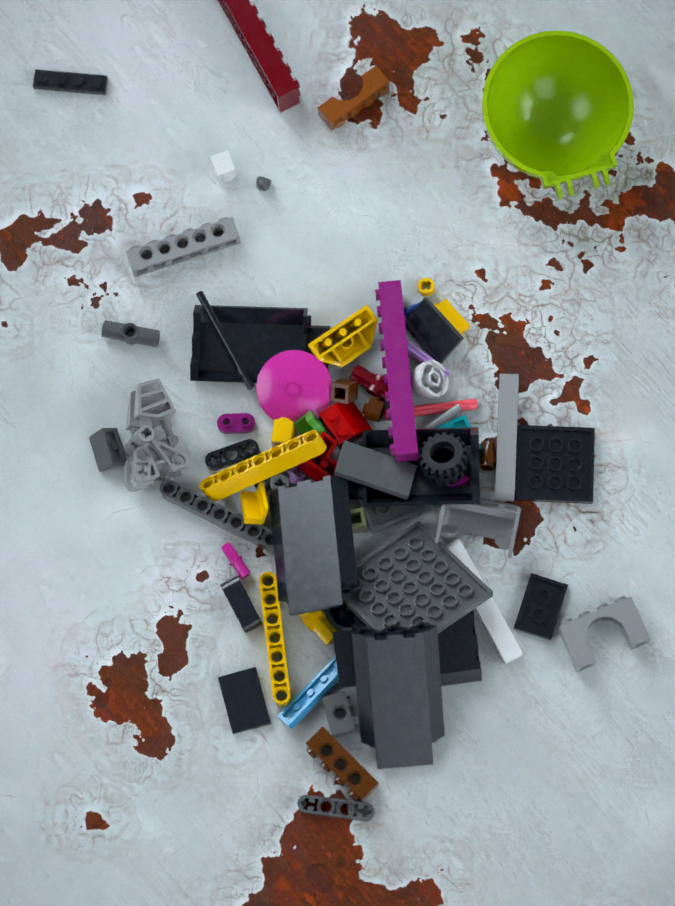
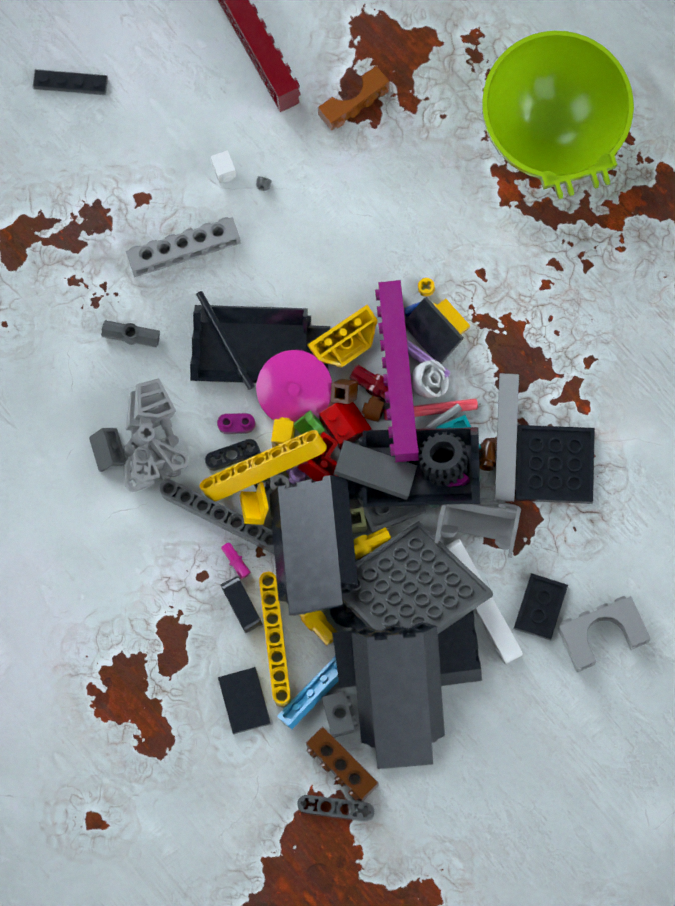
none -> yellow piece [354,527,391,560]

